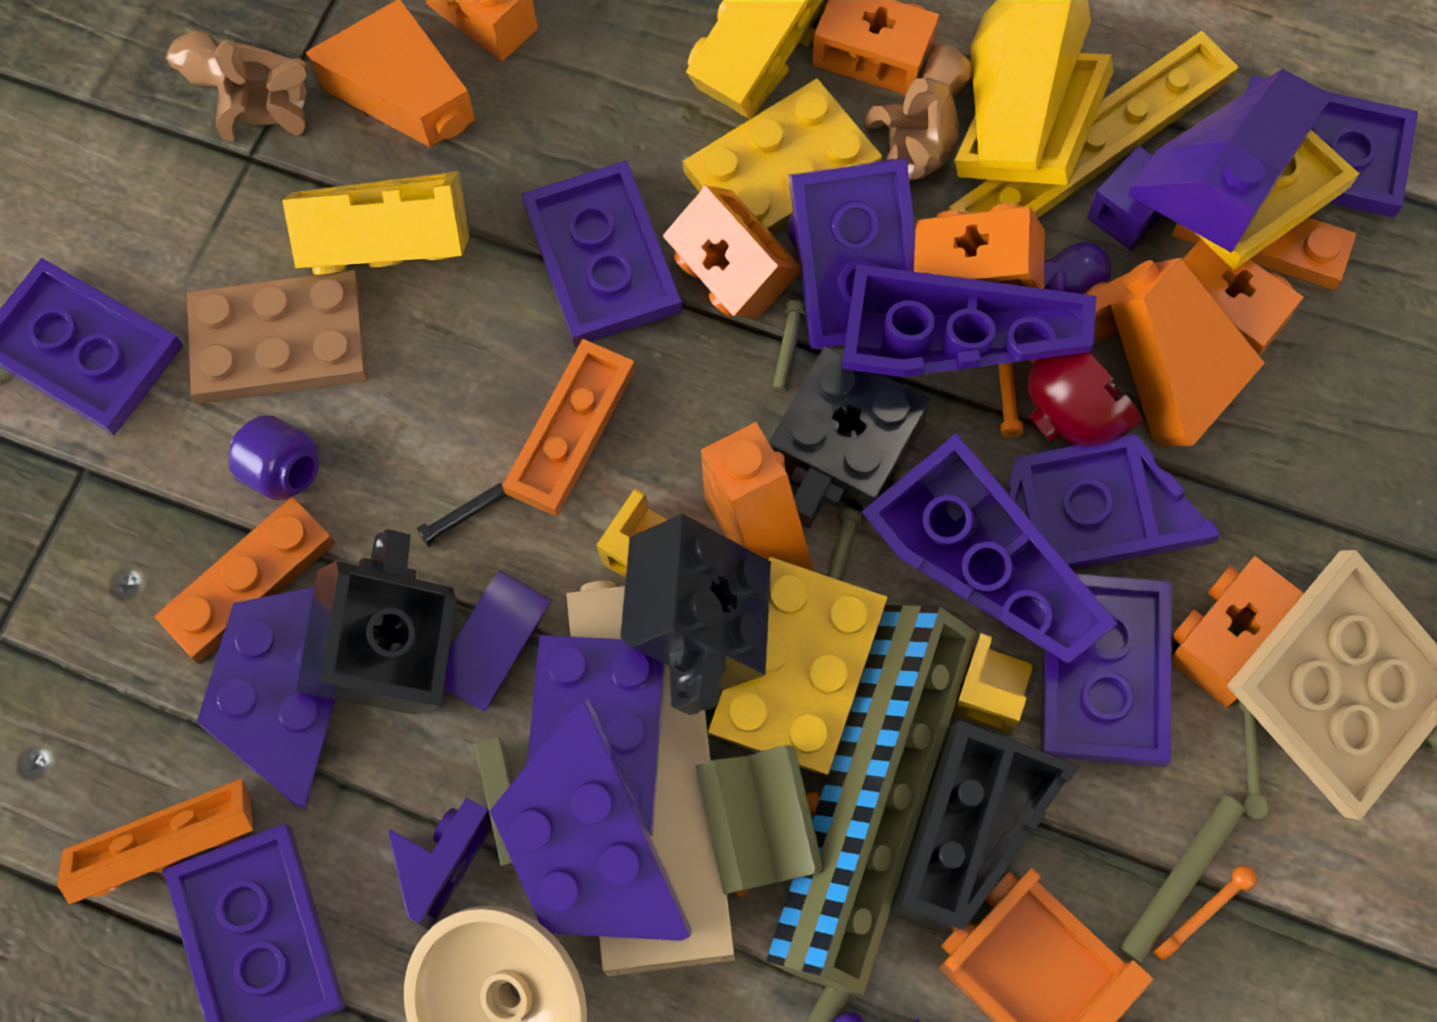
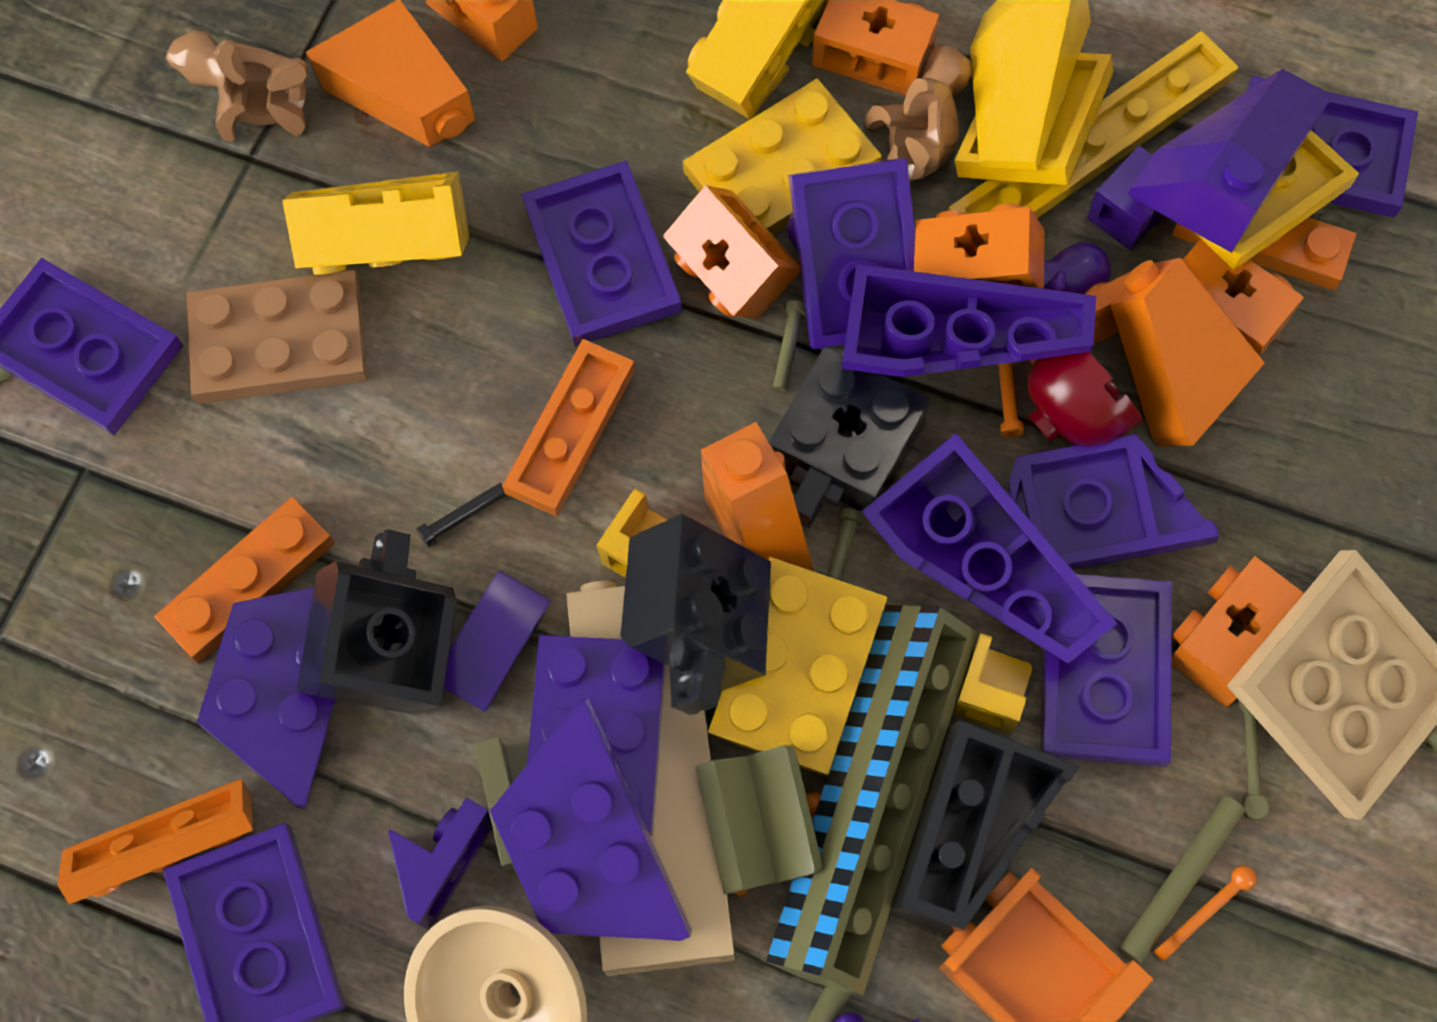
dark purple head [228,415,319,501] -> none

